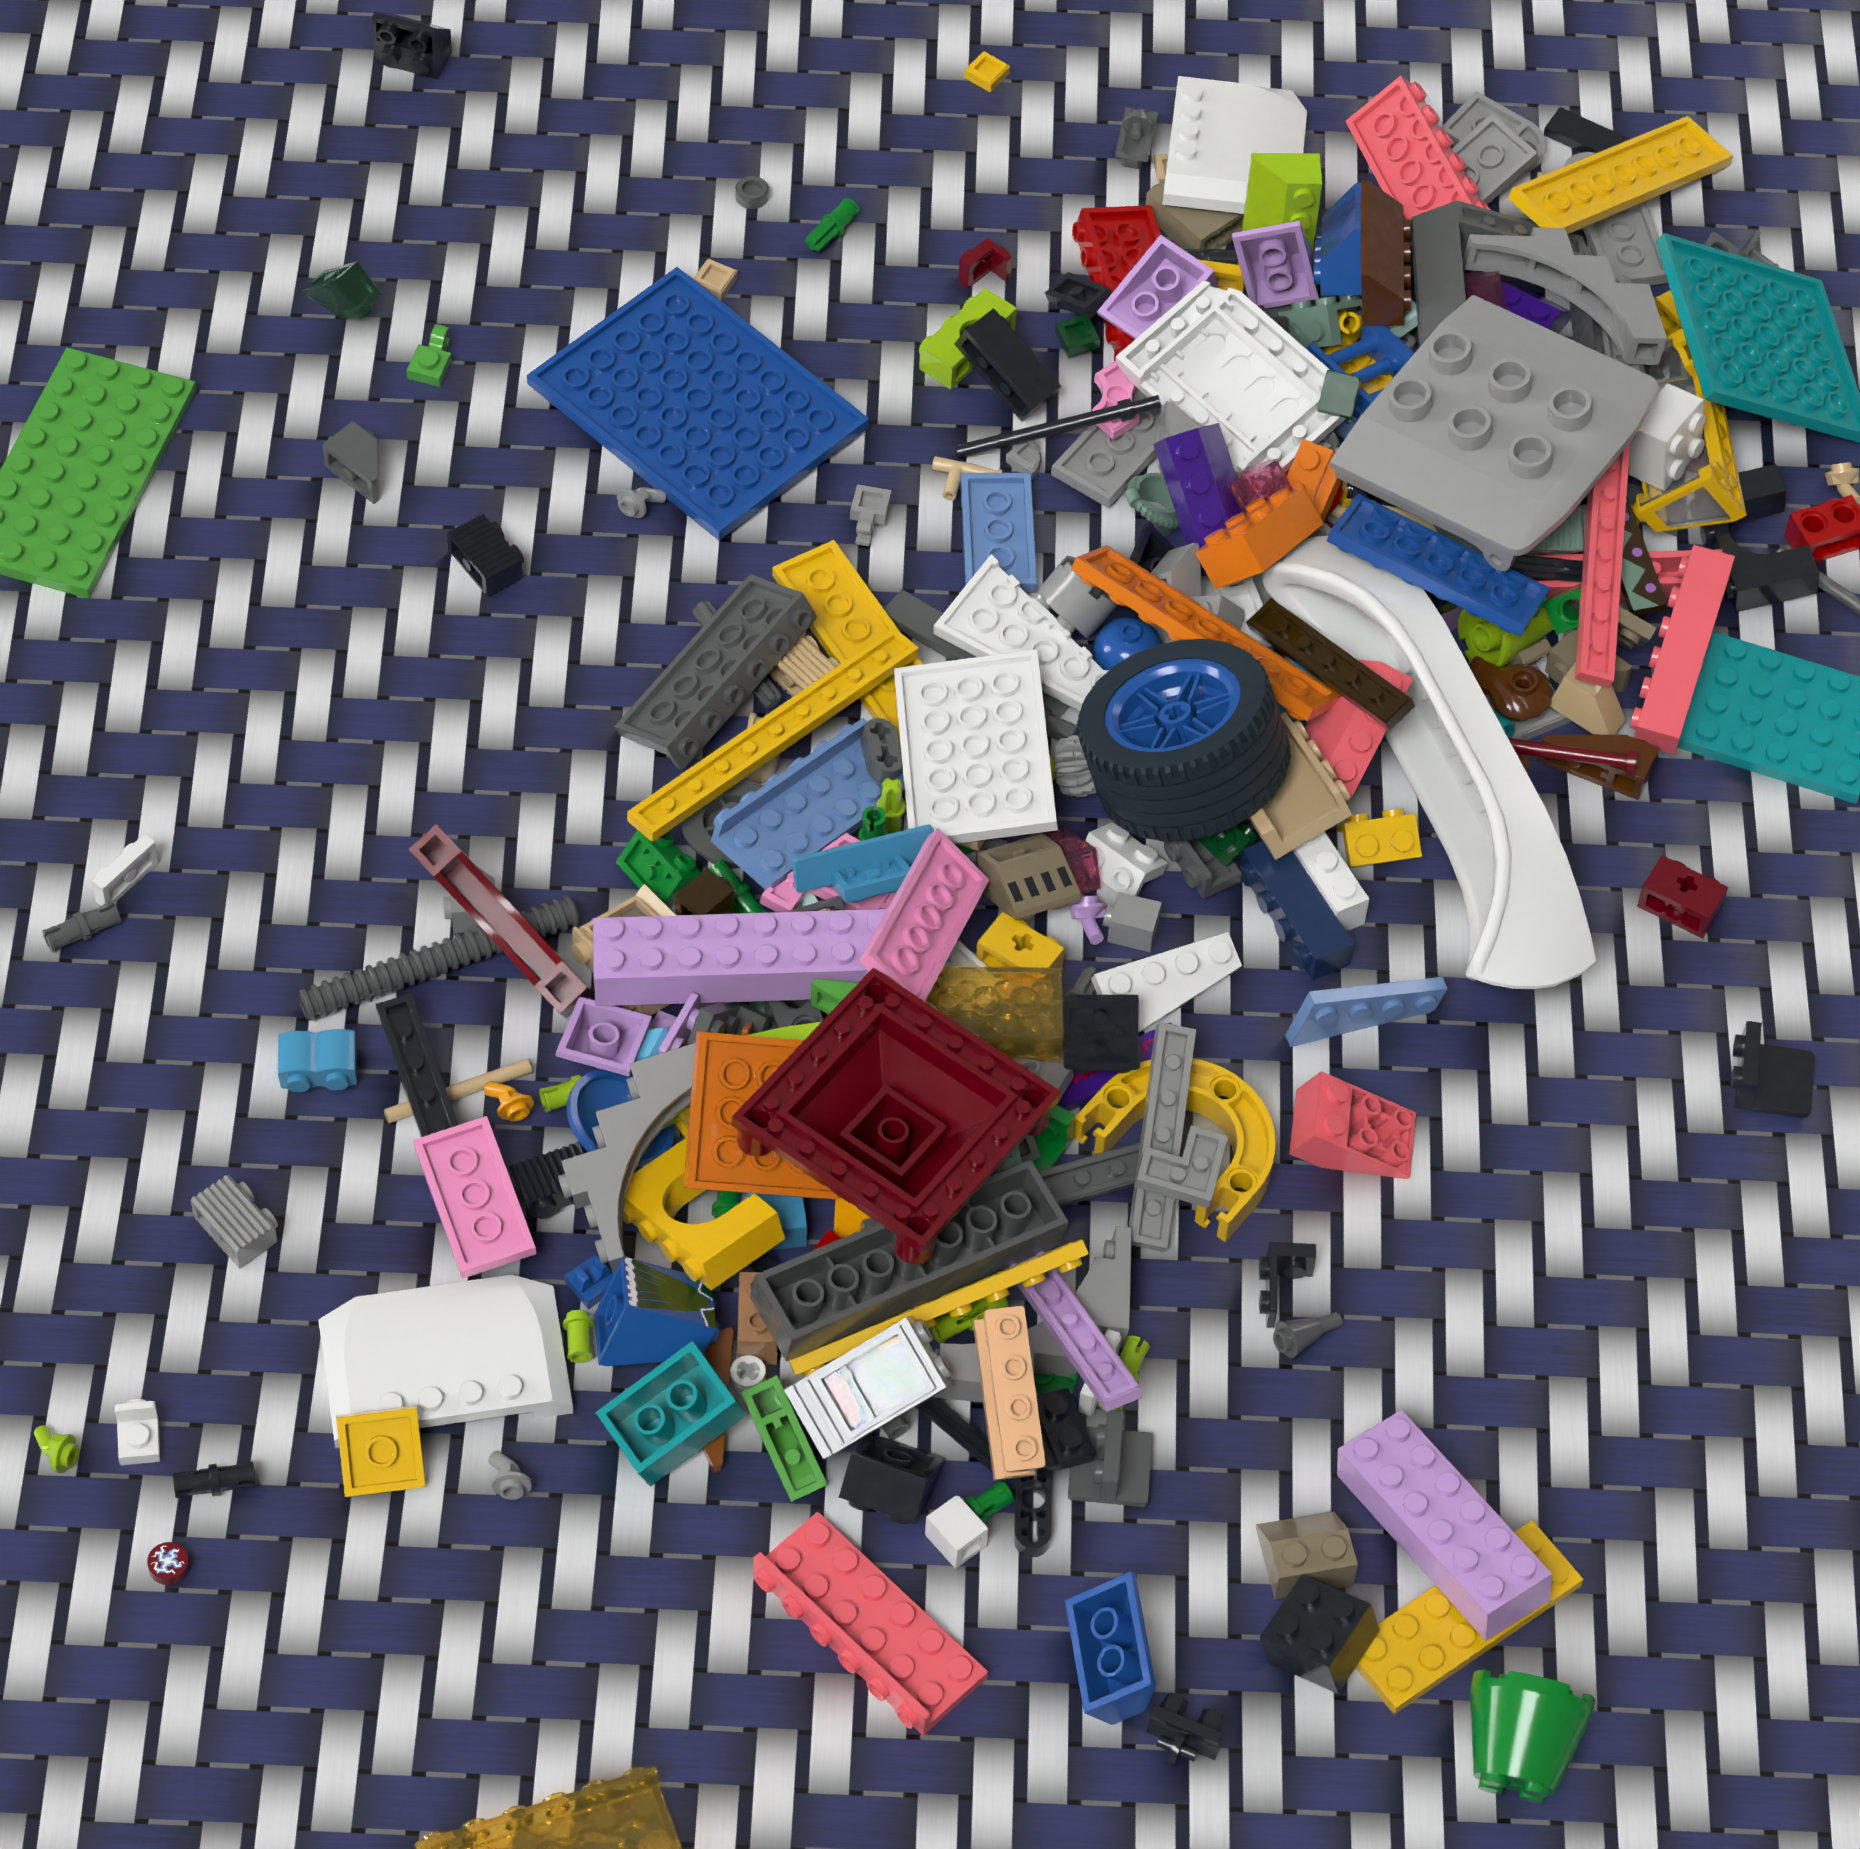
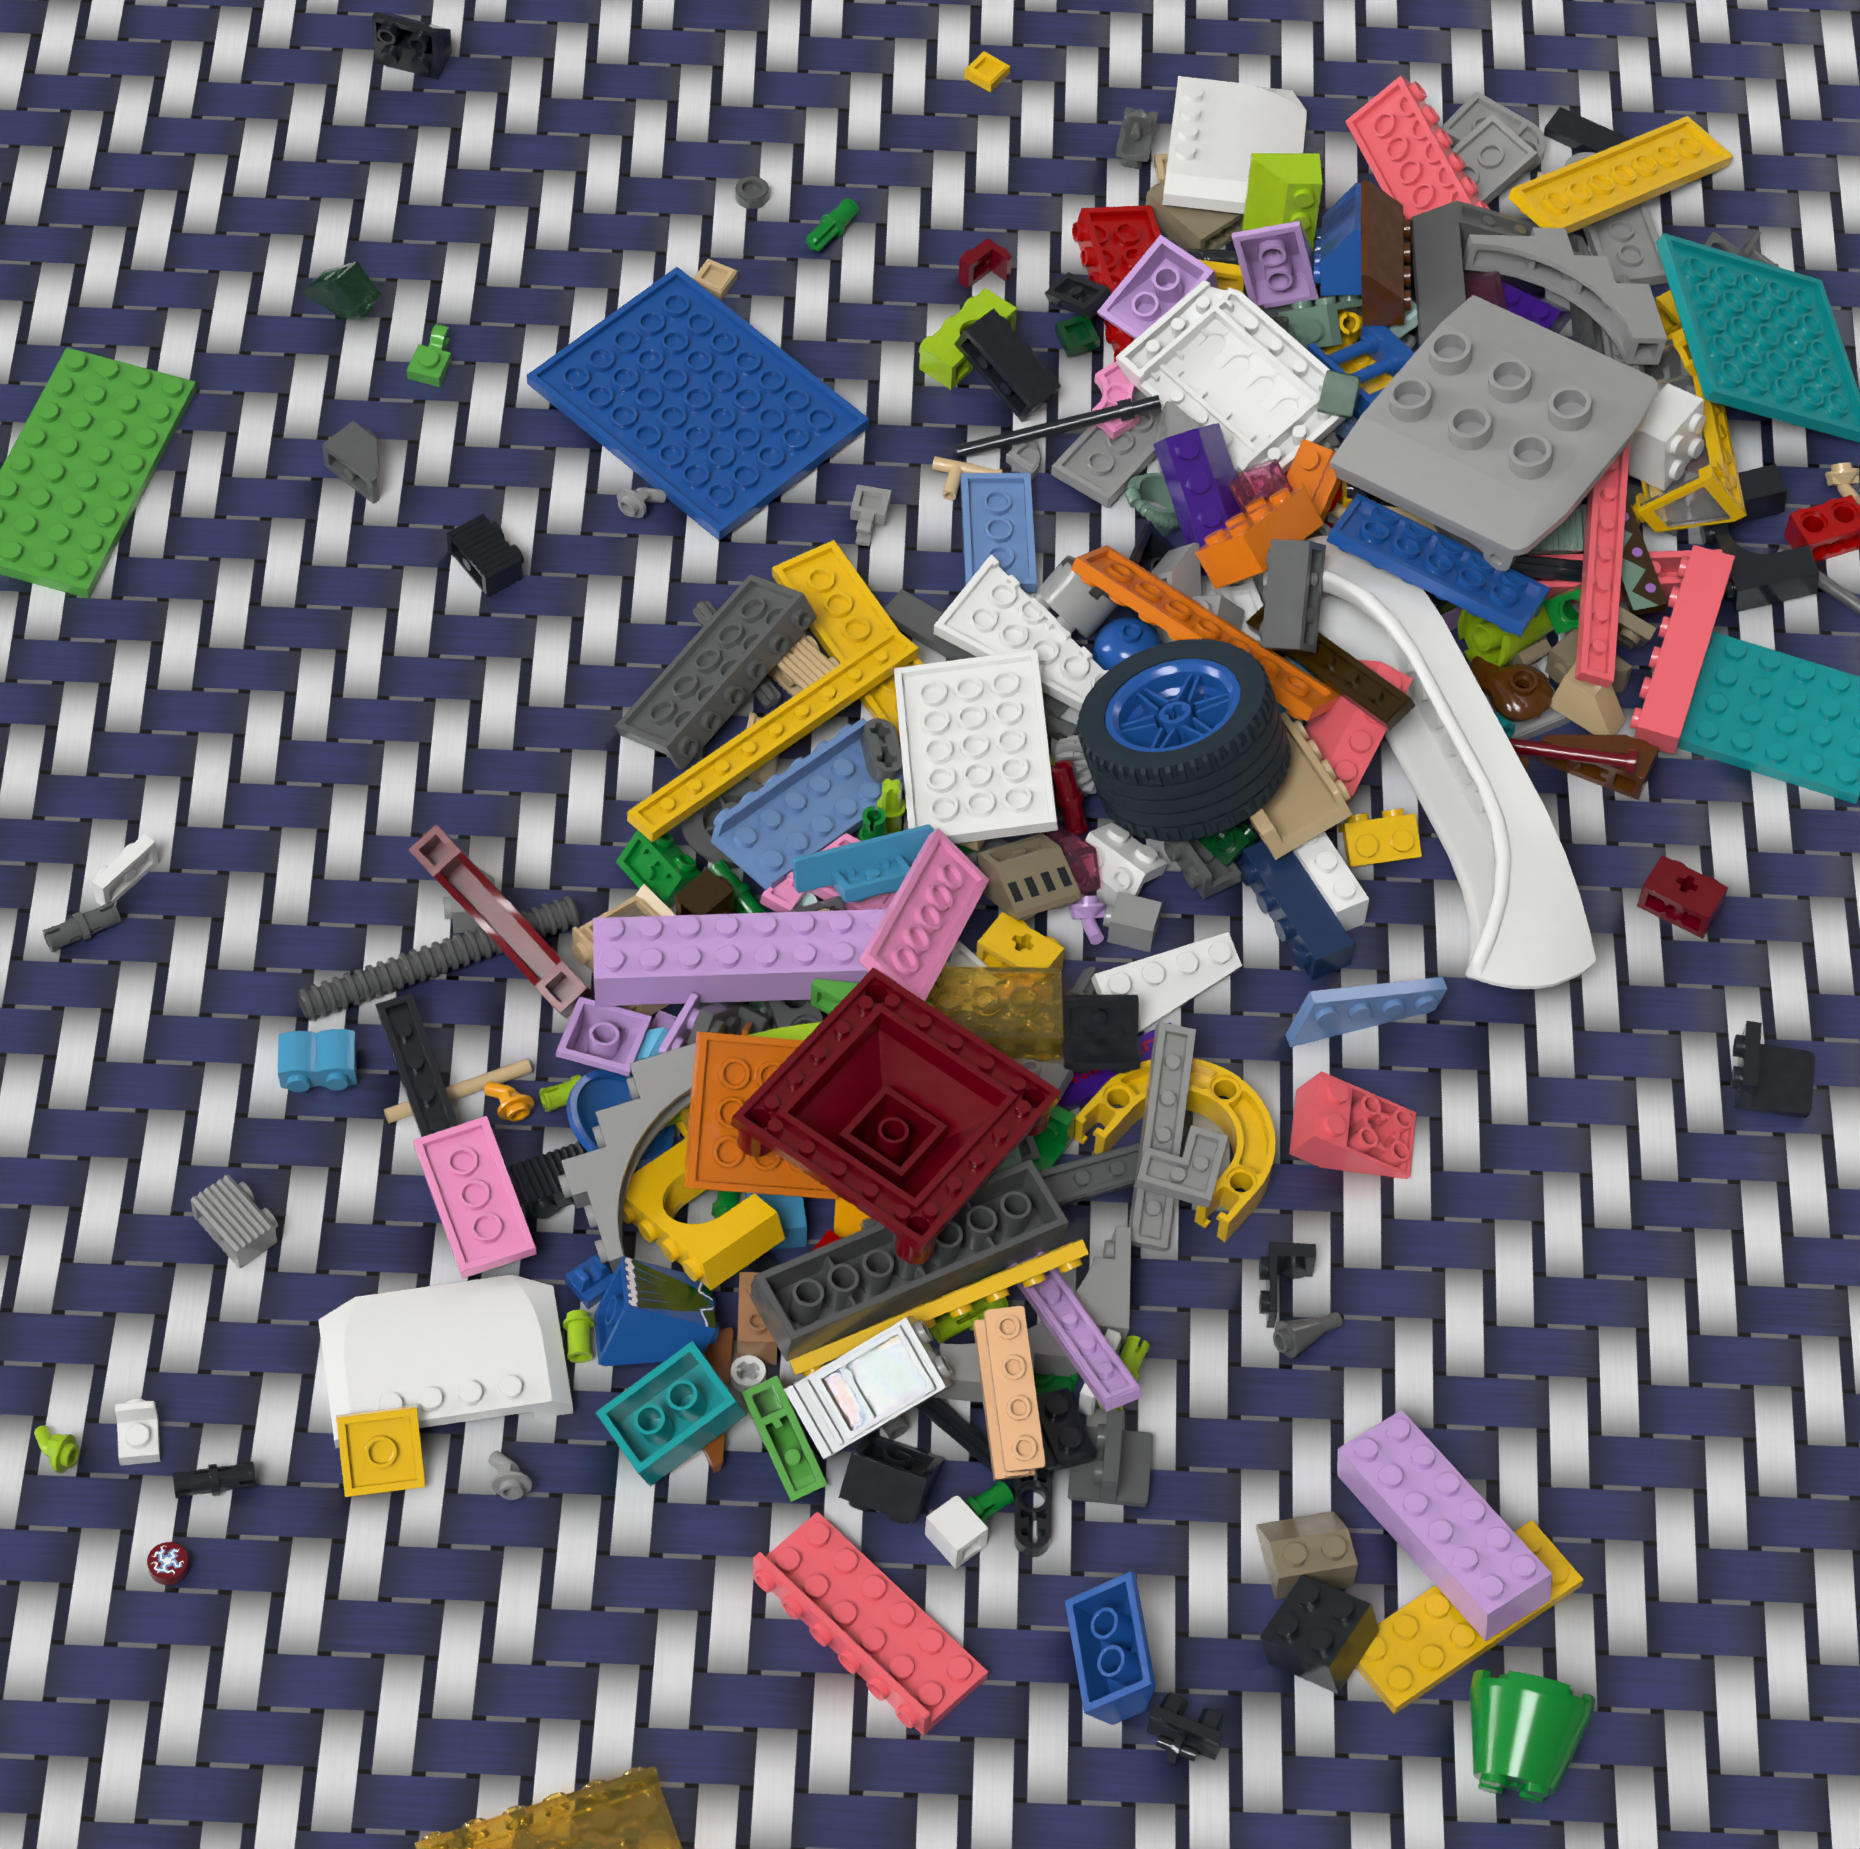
none -> dark red pin [1051,760,1089,836]
none -> dark grey brick [1259,539,1326,653]

